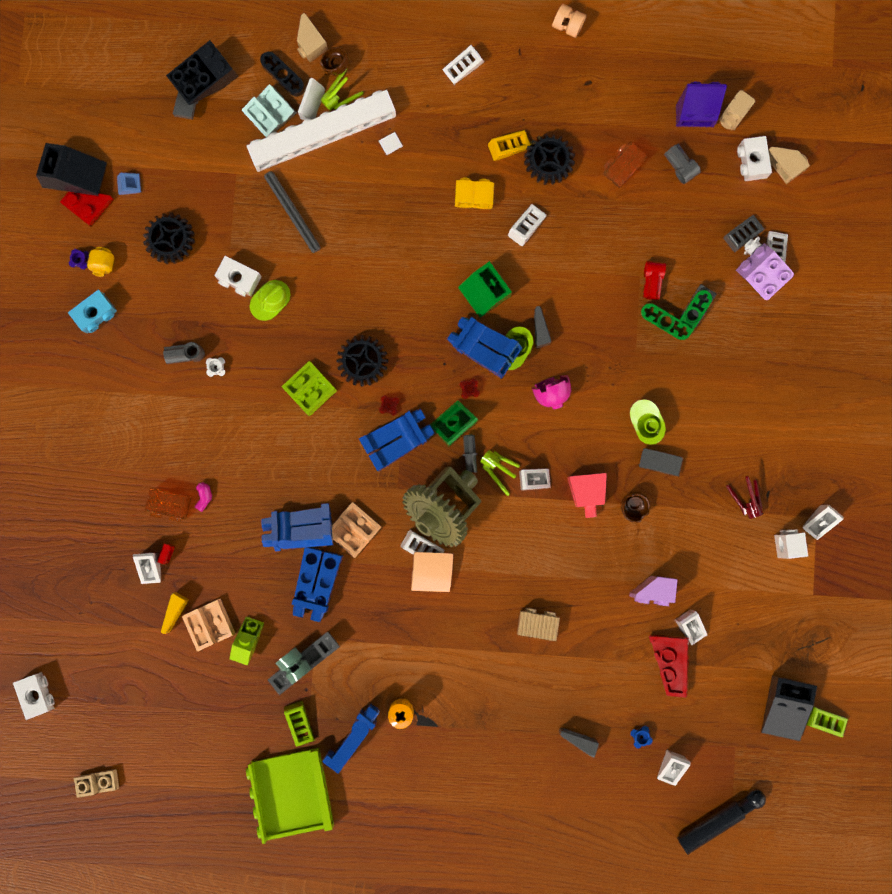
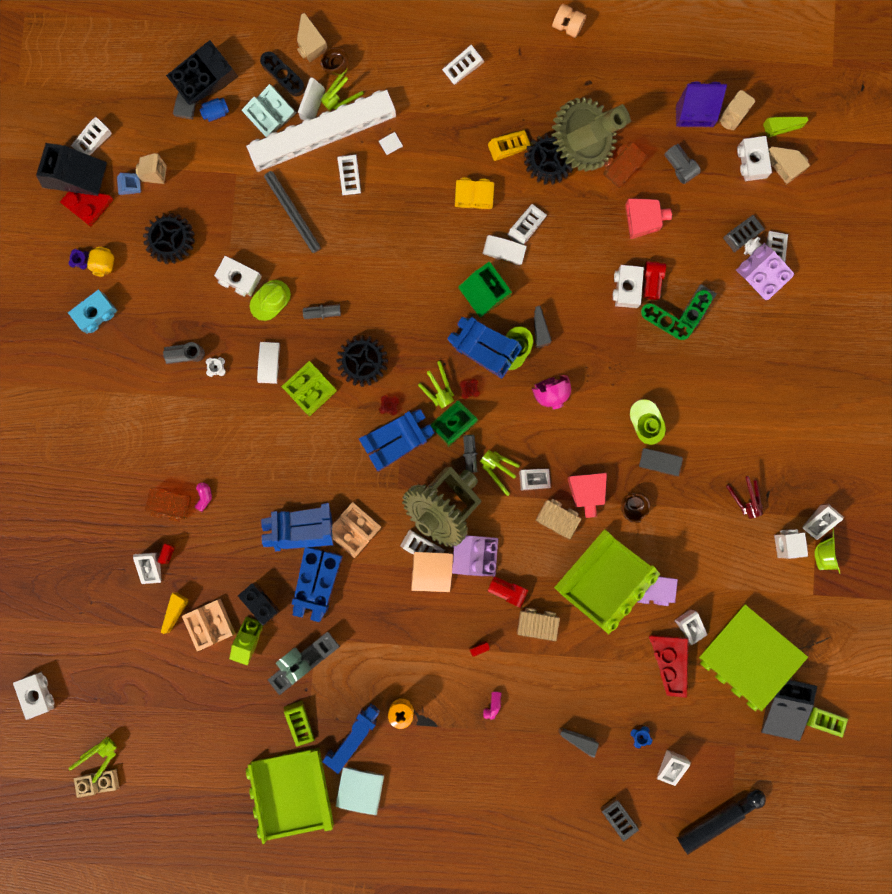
none -> lime plant [69,737,117,783]
none -> white slope [71,117,112,155]
none -> tan slope [136,153,167,184]
none -> blue brick [199,98,229,122]
none -> black brick [238,582,280,625]
none -> white slope [257,342,280,384]
none -> dark grey axle [303,304,341,320]
none -> light aqua slope [336,767,384,815]
none -> white slope [338,155,361,195]
none -> lime plant [418,361,454,409]
none -> lavender slope [452,536,498,577]
none -> red tile [469,641,490,657]
none -> white slope [483,235,527,265]
none -> dark pink arm [483,692,501,720]
none -> red piece [487,576,529,608]
none -> tan brick [535,499,581,539]
none -> olive piece [552,97,631,172]
none -> lime panel [554,529,660,634]
none -> dark grey slope [600,797,639,842]
none -> white brick [613,265,644,308]
none -> coral torso [625,199,672,239]
none -> lime panel [699,605,808,711]
none -> lime slope [763,117,808,137]
none -> lime piece [815,527,840,574]

